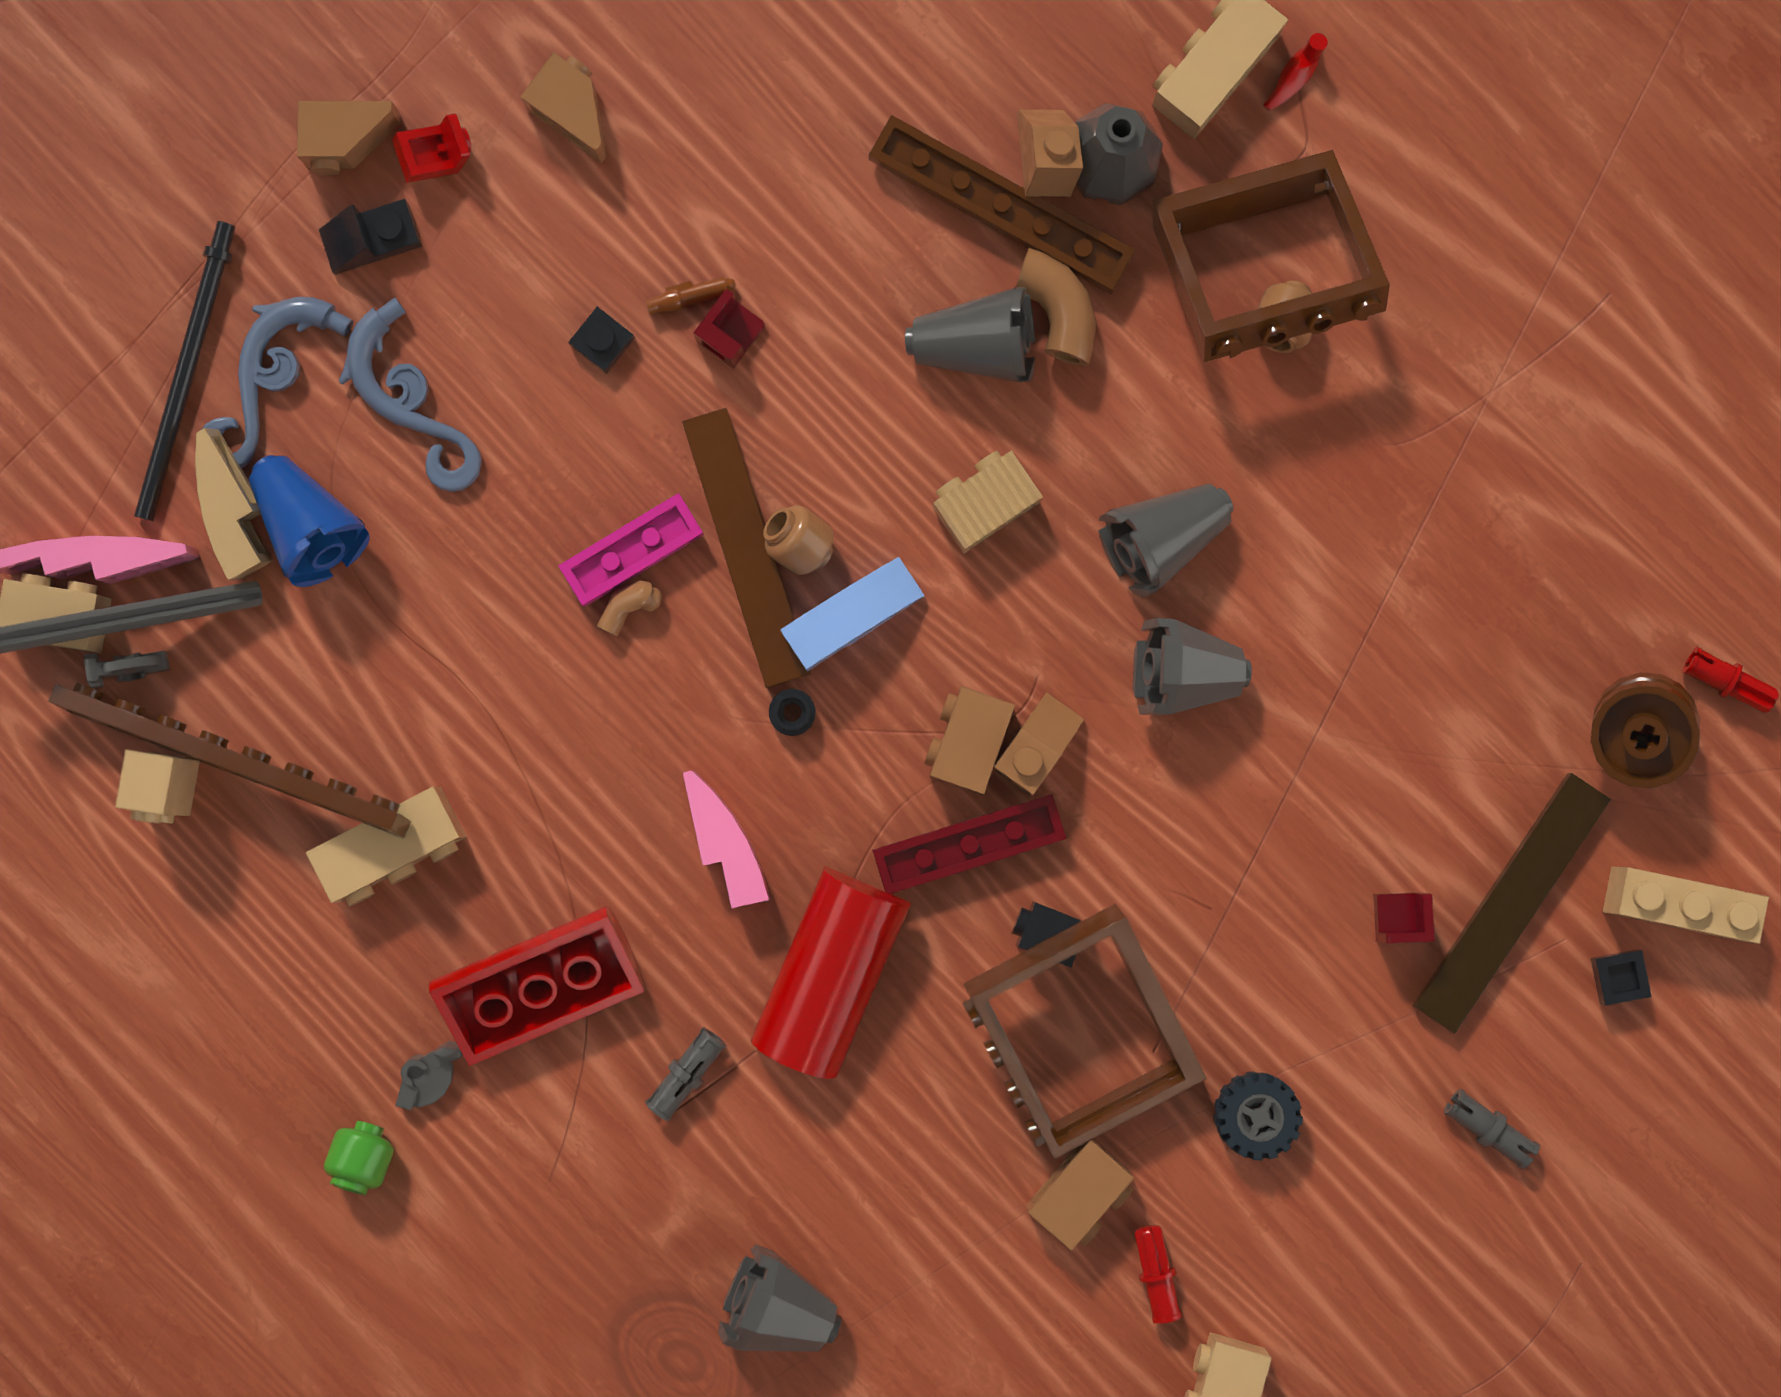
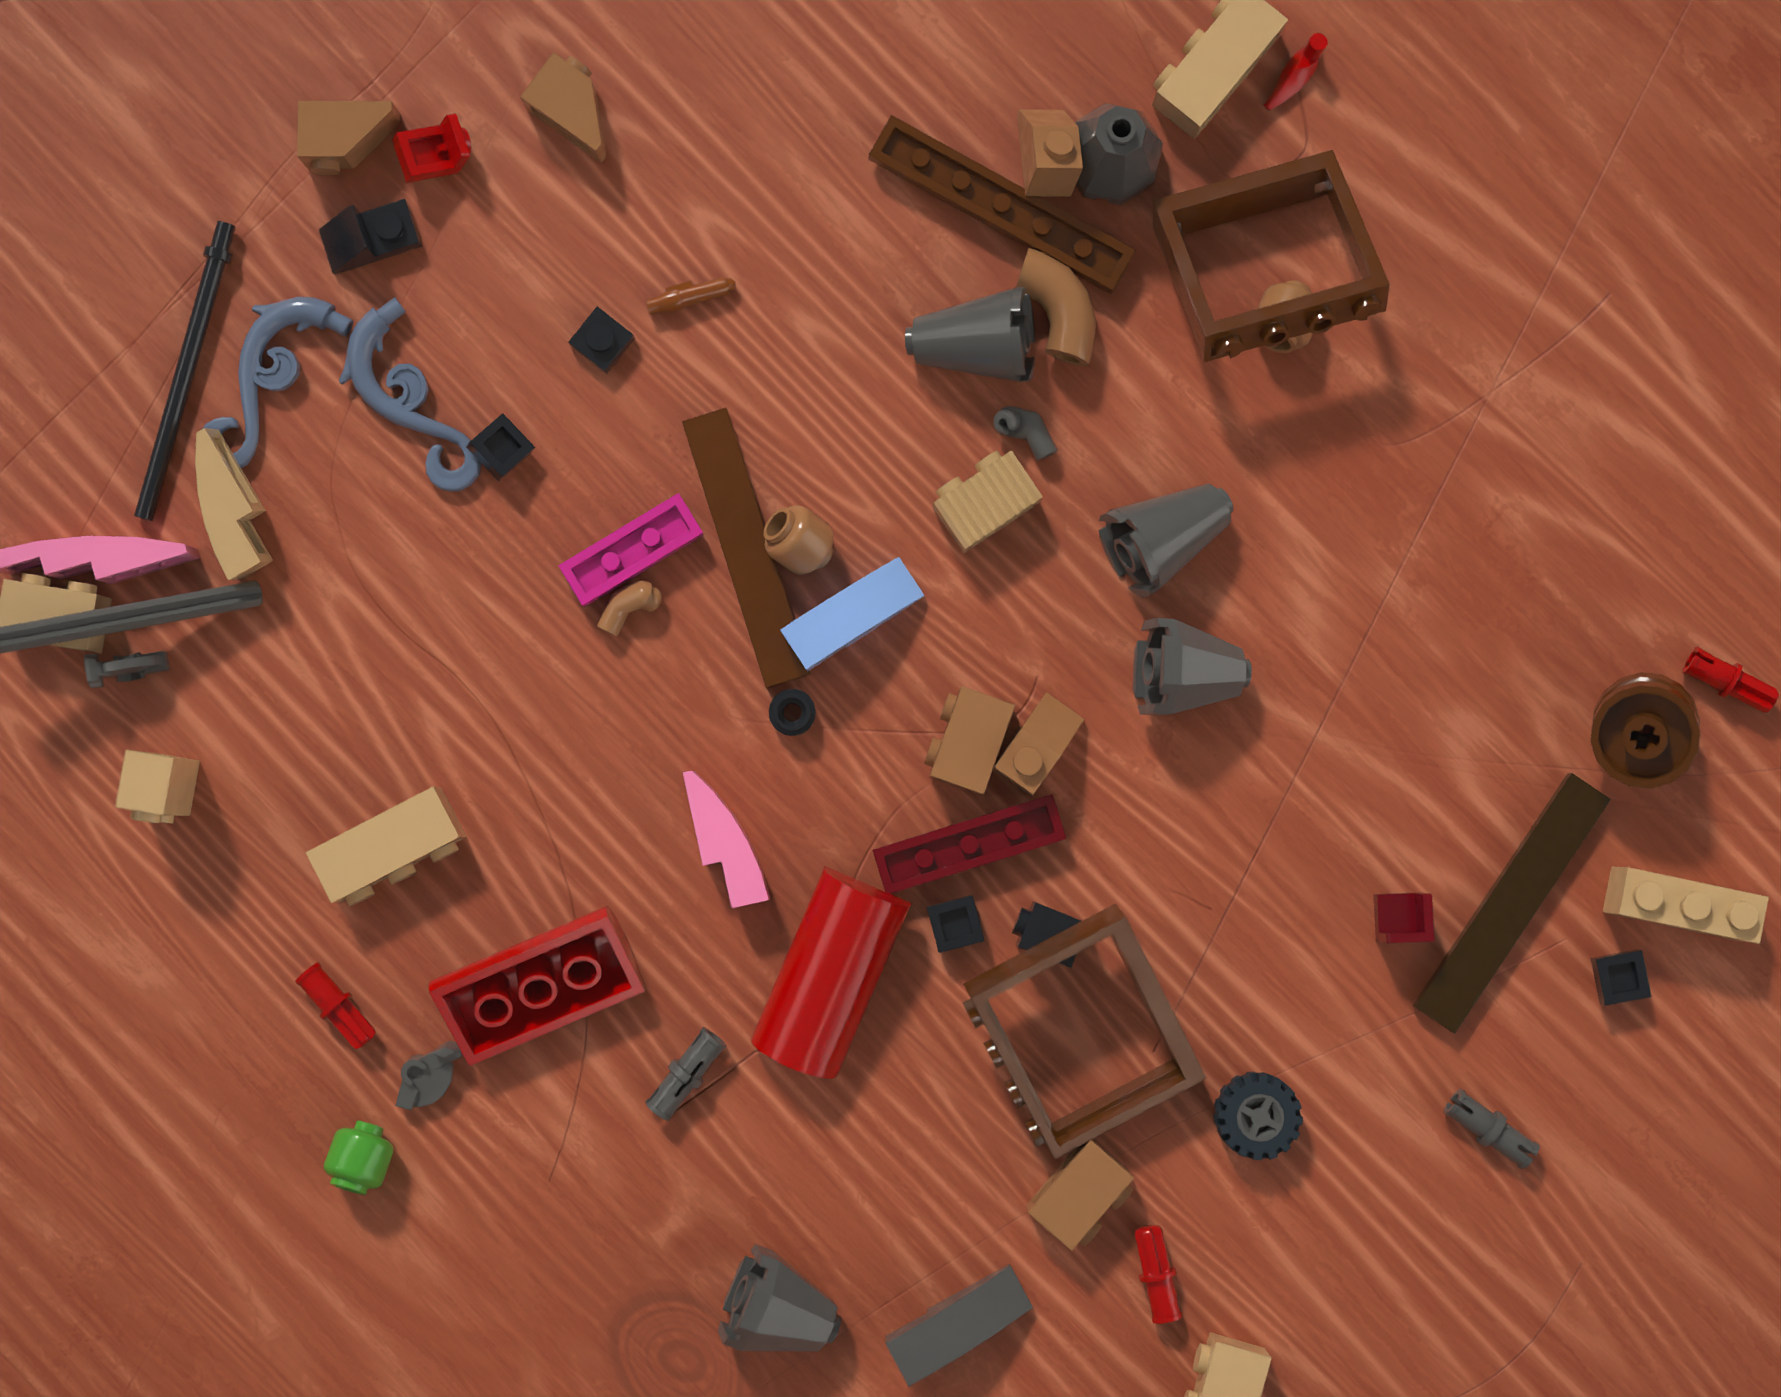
reddish brown plate [48,683,411,839] -> none
blue cone [249,455,370,587] -> none
dark red panel [693,289,765,369] -> none
none -> red axle [295,962,376,1050]
none -> black plate [466,413,535,482]
none -> dark grey slope [885,1264,1033,1387]
none -> black plate [927,895,985,953]
none -> dark grey arm [993,406,1058,461]

